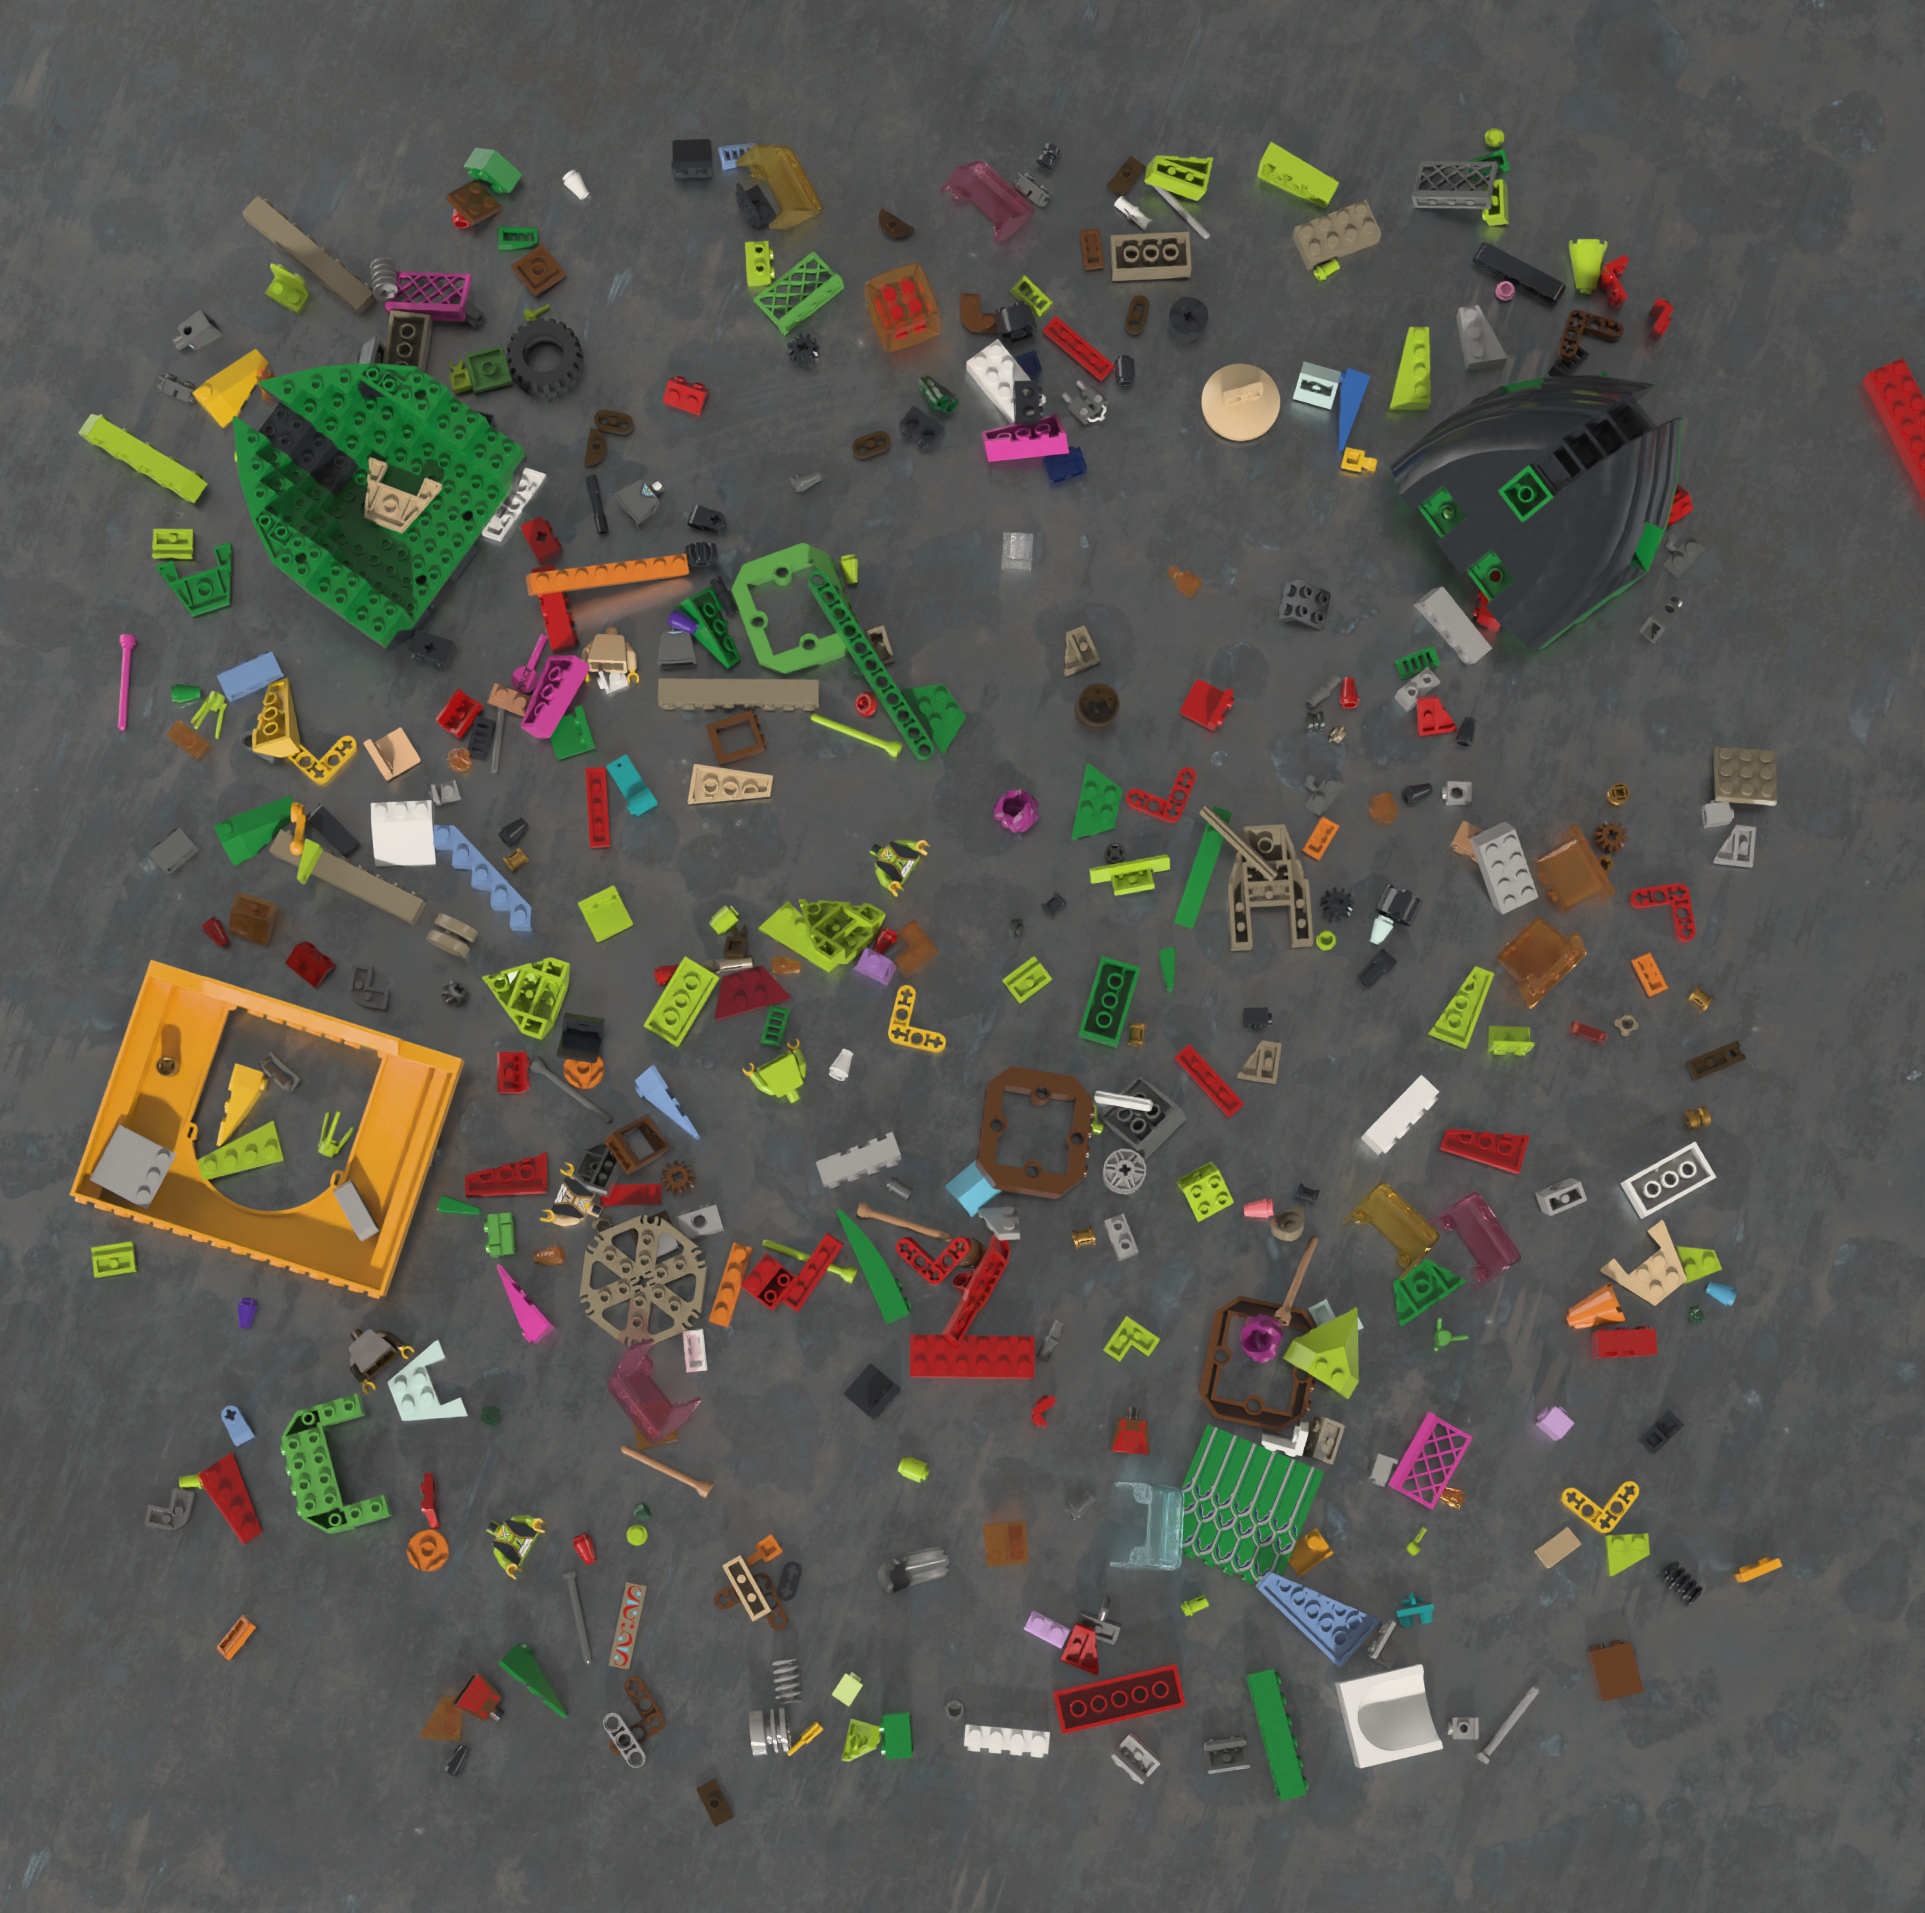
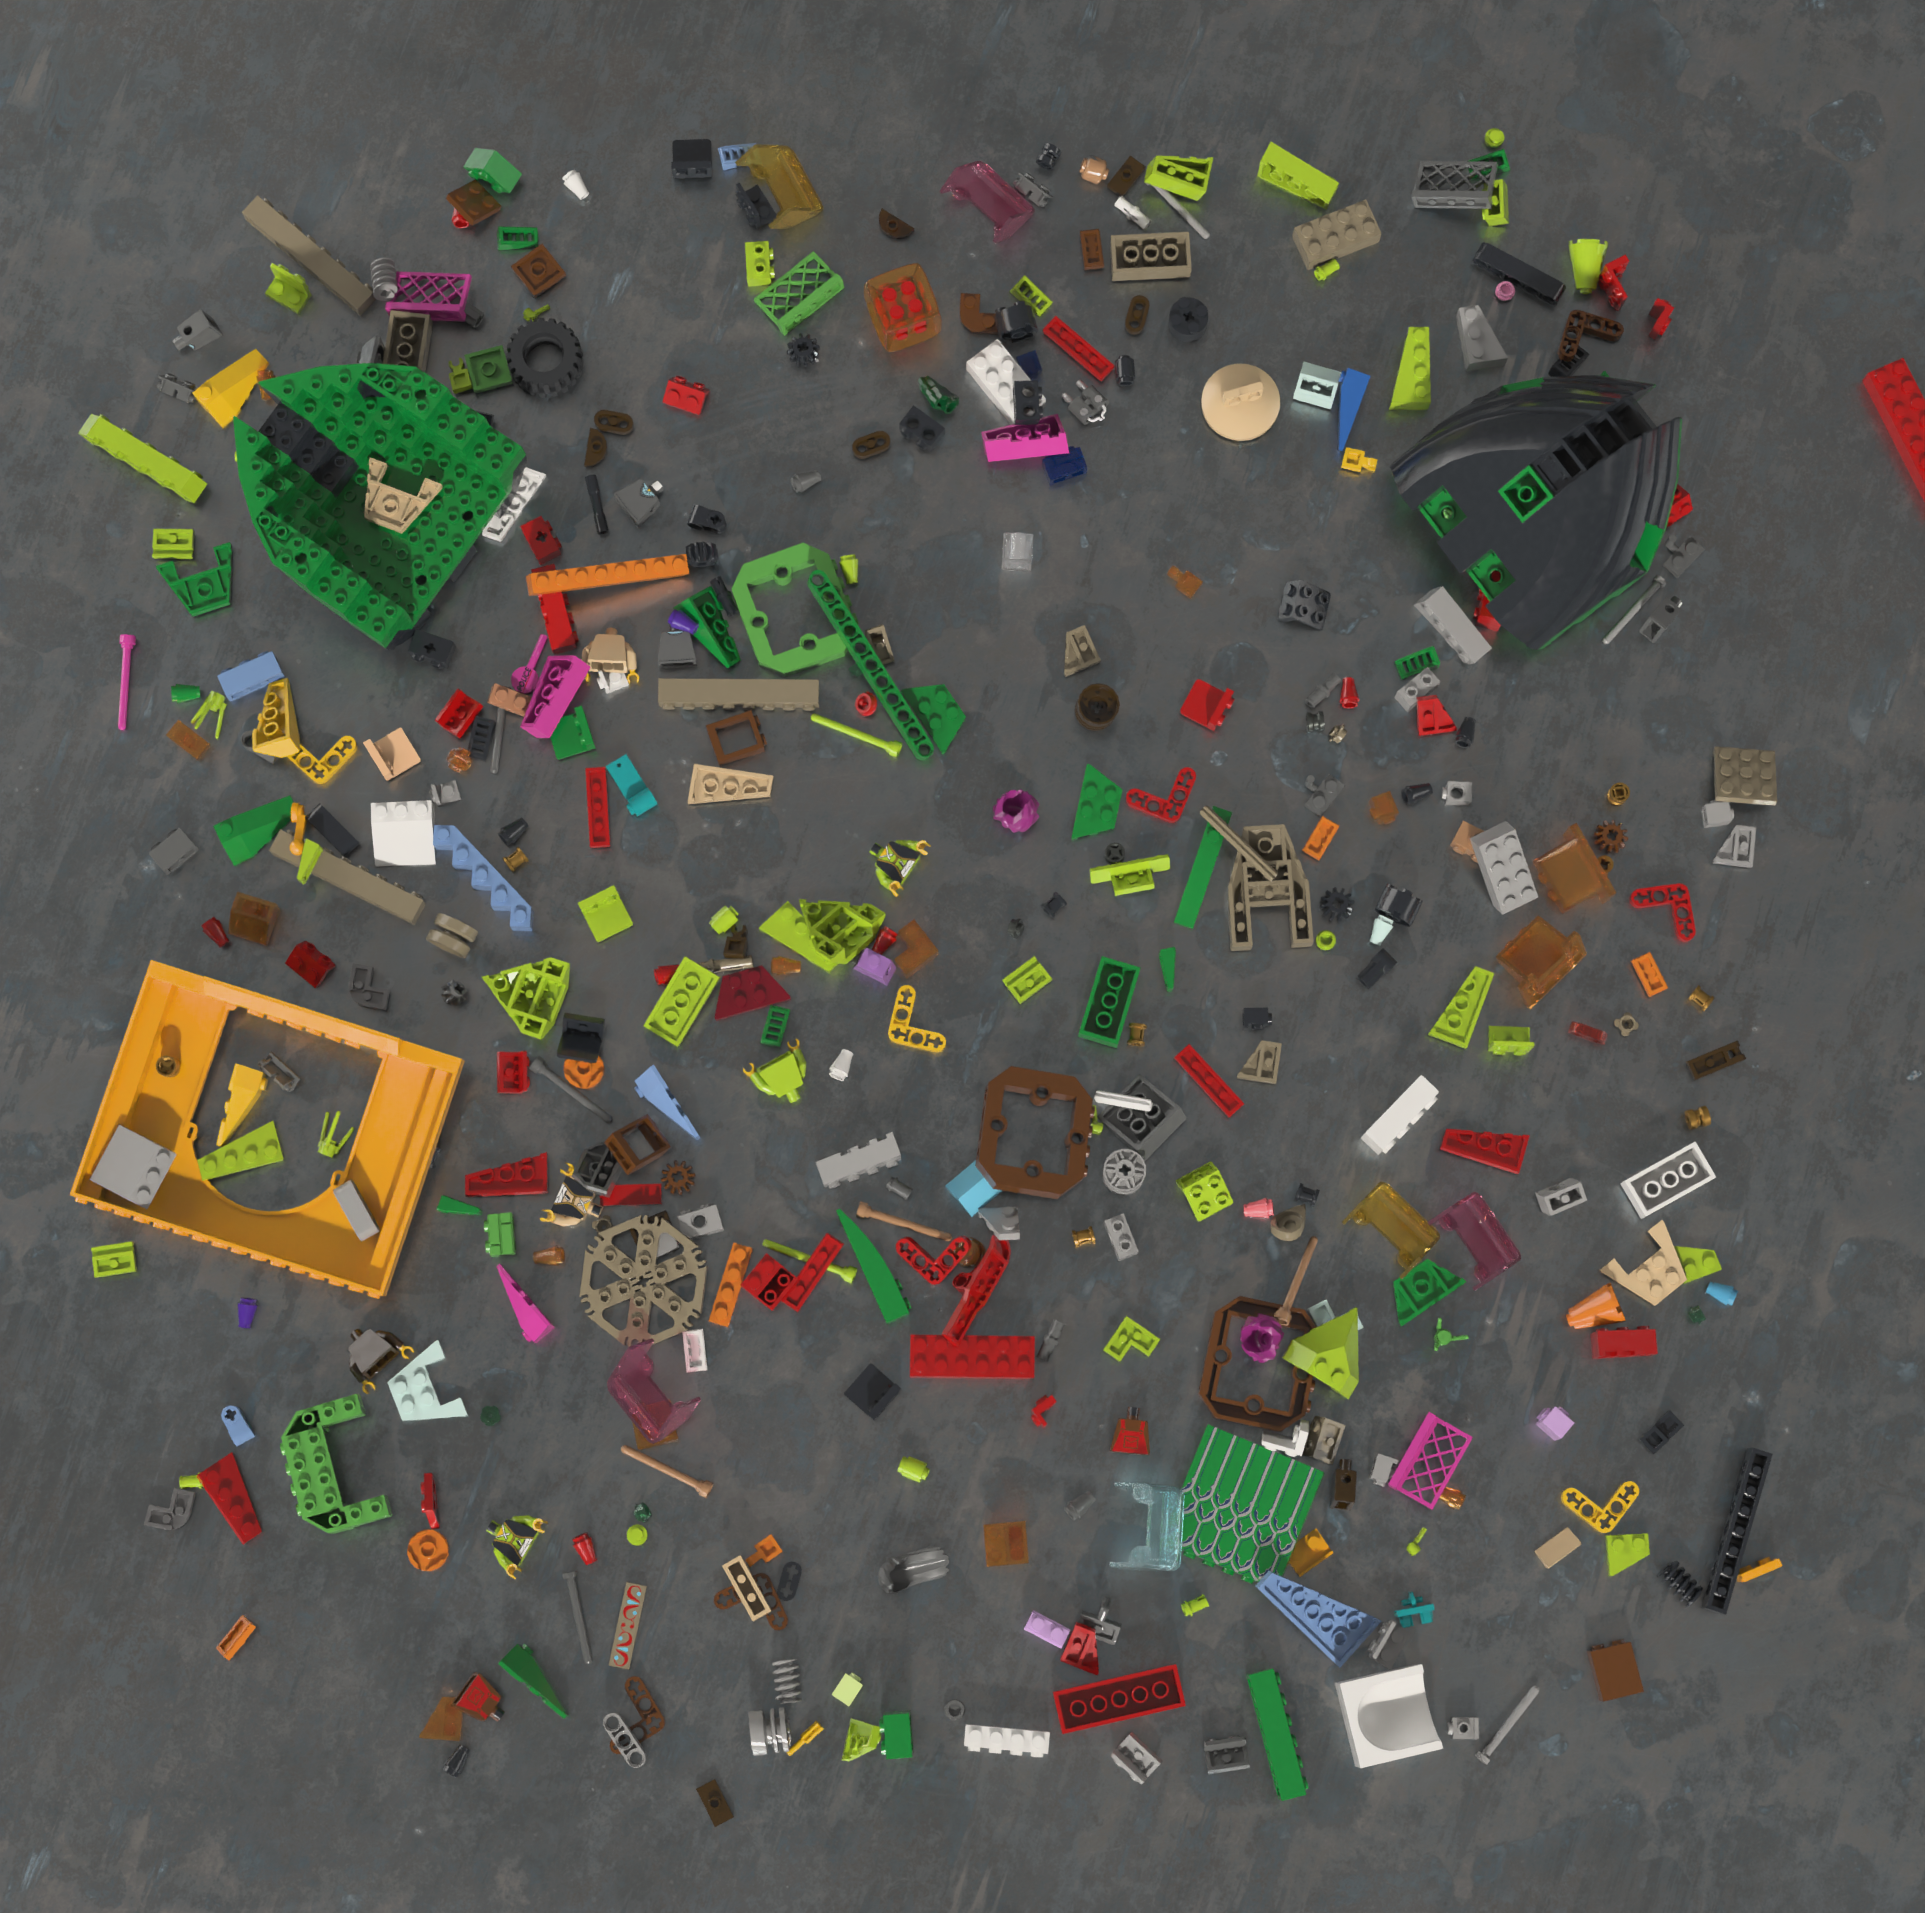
none -> medium nougat head [1079,155,1109,184]
none -> dark brown torso [1330,1459,1357,1511]
none -> light grey bar [1602,575,1667,645]
none -> black brick [1701,1447,1773,1615]

